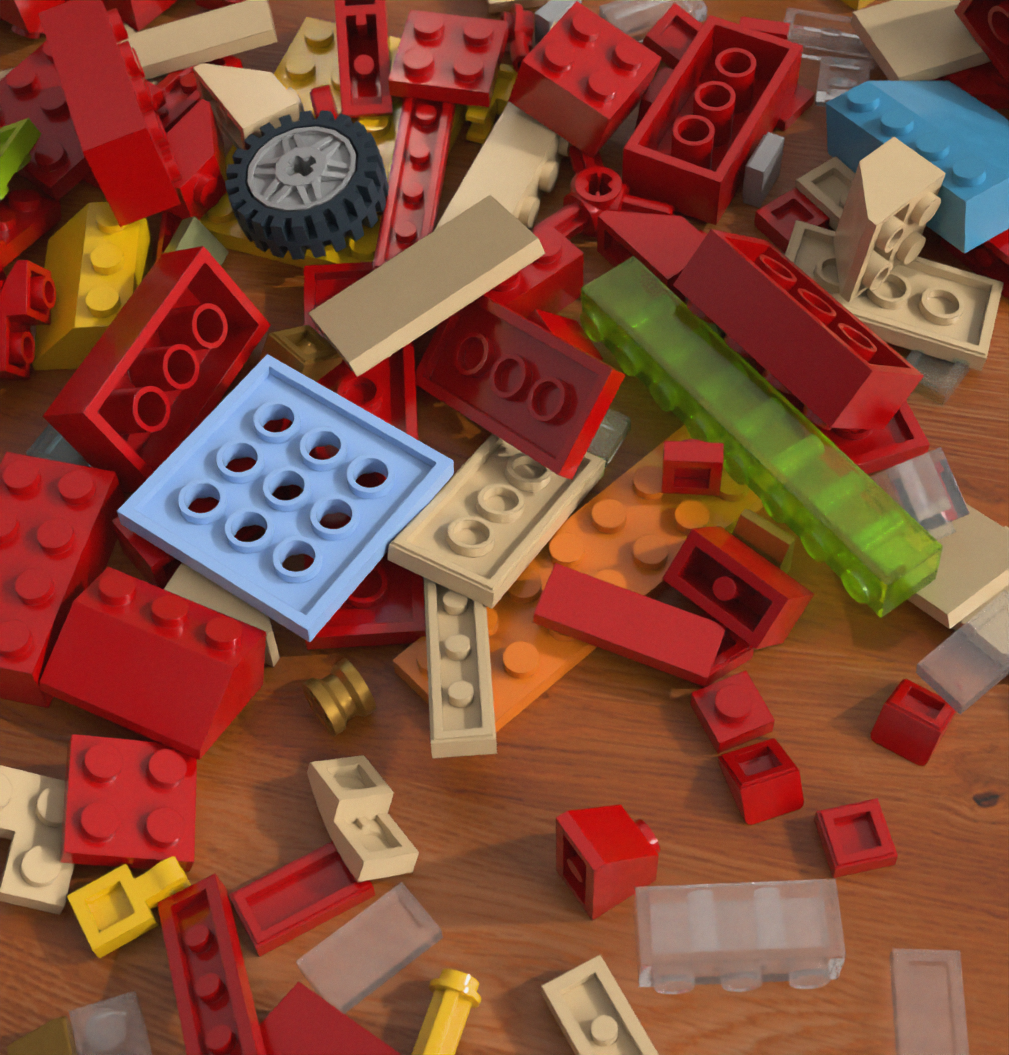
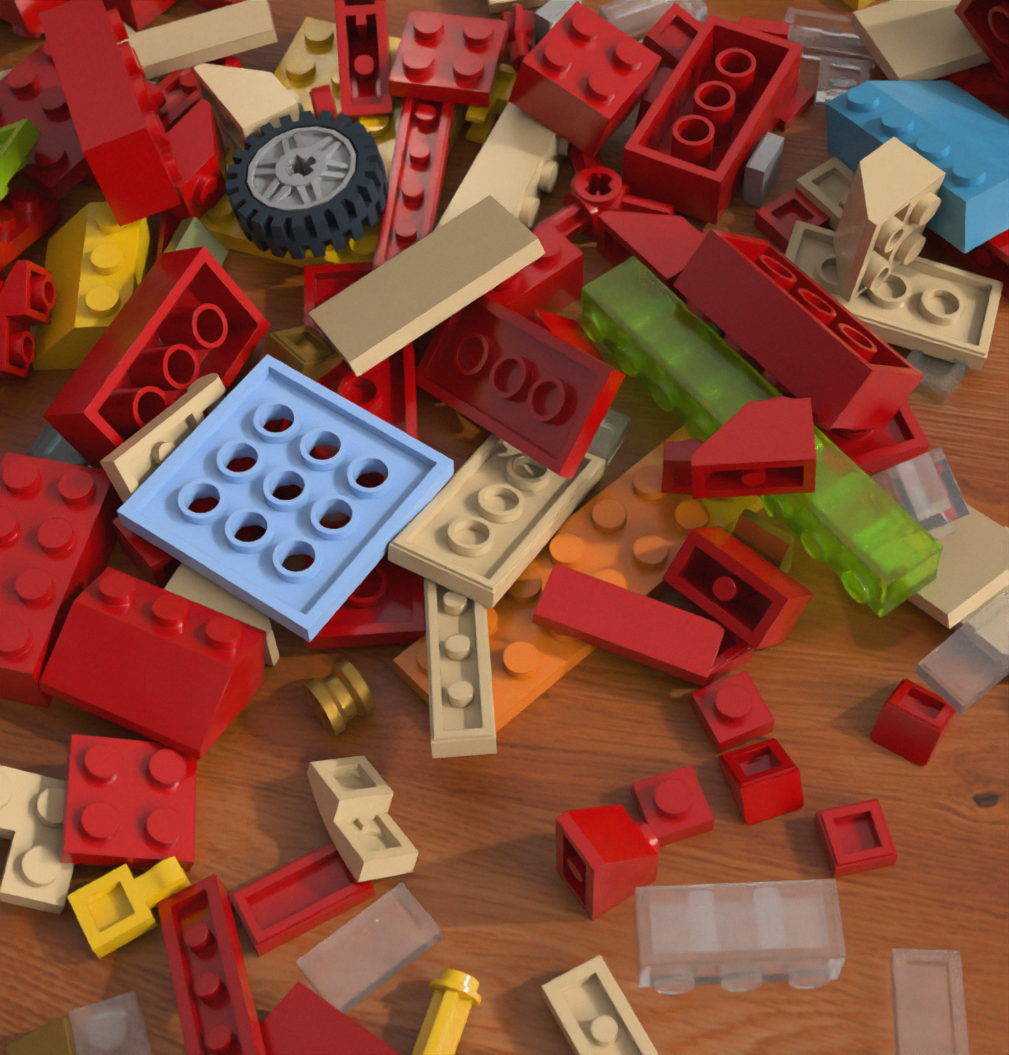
none -> tan plate [100,373,226,504]
none -> red plate [631,765,714,847]
none -> red slope [691,396,817,499]

